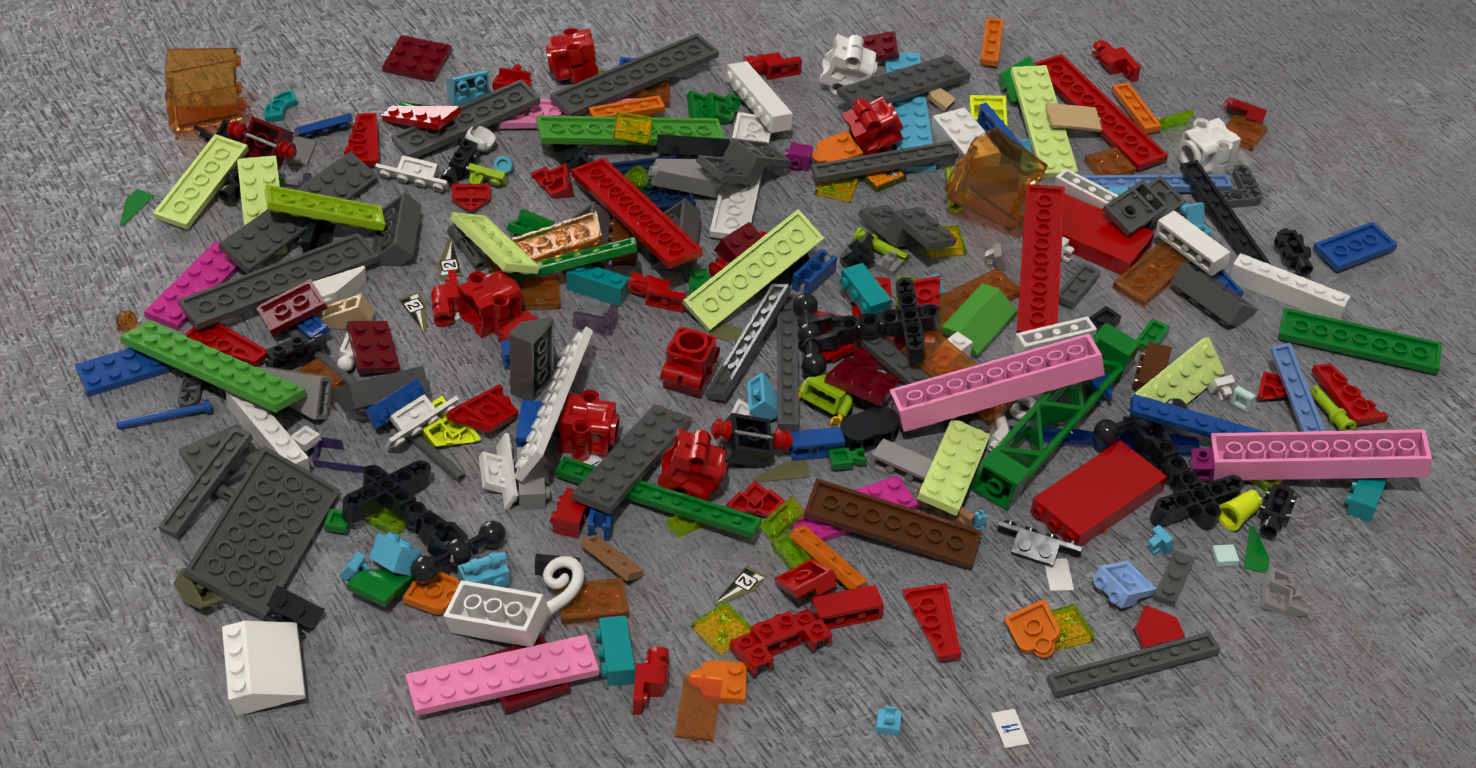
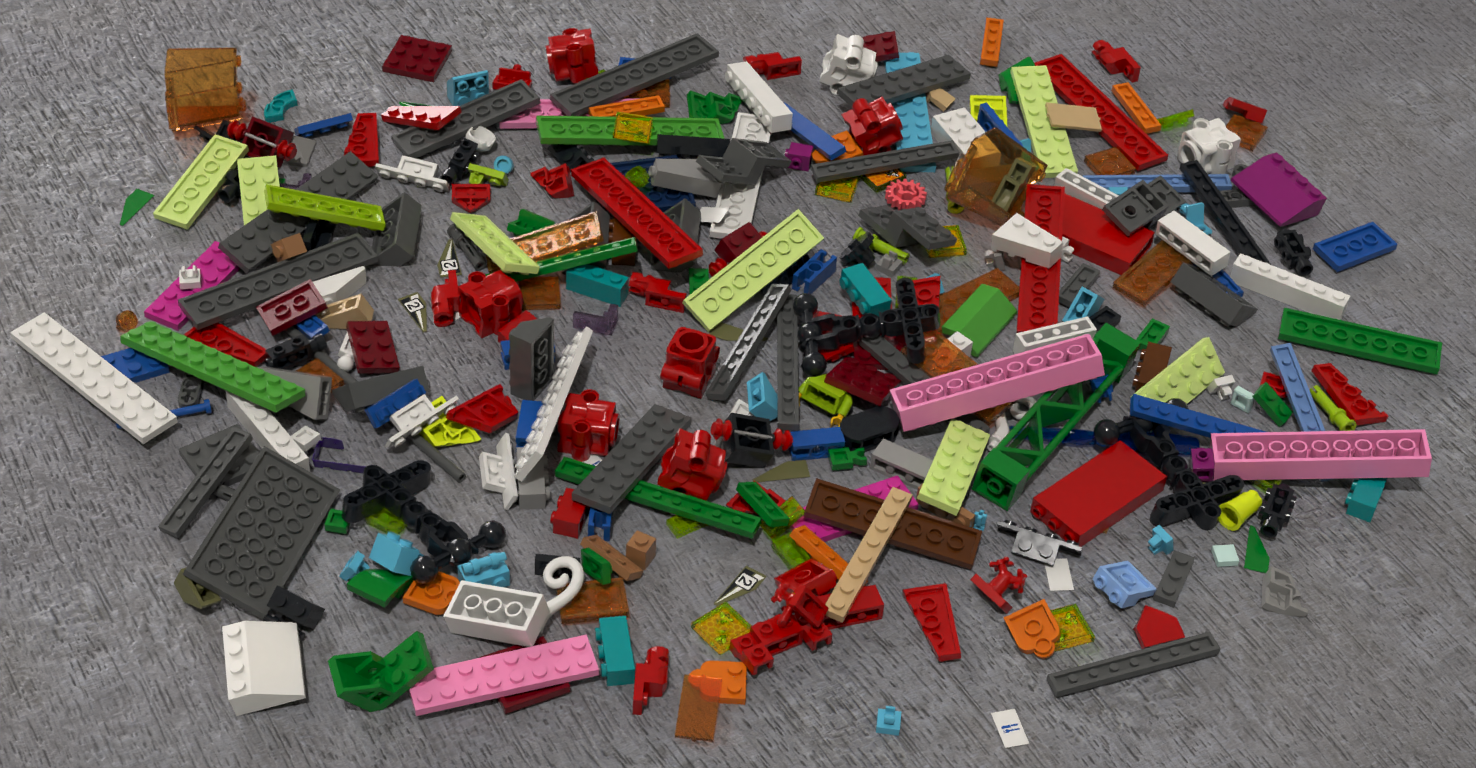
none -> white plate [10,312,178,444]
none -> white tile [179,265,201,289]
none -> medium nougat brick [271,233,307,262]
none -> green bracket [328,631,434,712]
none -> green plate [581,547,612,585]
none -> medium nougat brick [626,530,656,570]
none -> white sticker [700,207,729,223]
none -> green plate [736,482,790,528]
none -> red piece [771,582,829,627]
none -> blue tile [784,102,846,161]
none -> tan plate [825,487,912,623]
none -> coral gear [885,179,927,210]
none -> red piece [970,557,1027,614]
none -> olive slope [988,157,1037,218]
none -> white wedge [991,213,1063,268]
none -> medium azure slope [1062,286,1105,322]
none -> magenta slope [1230,152,1327,227]
none -> green plate [1252,382,1293,427]

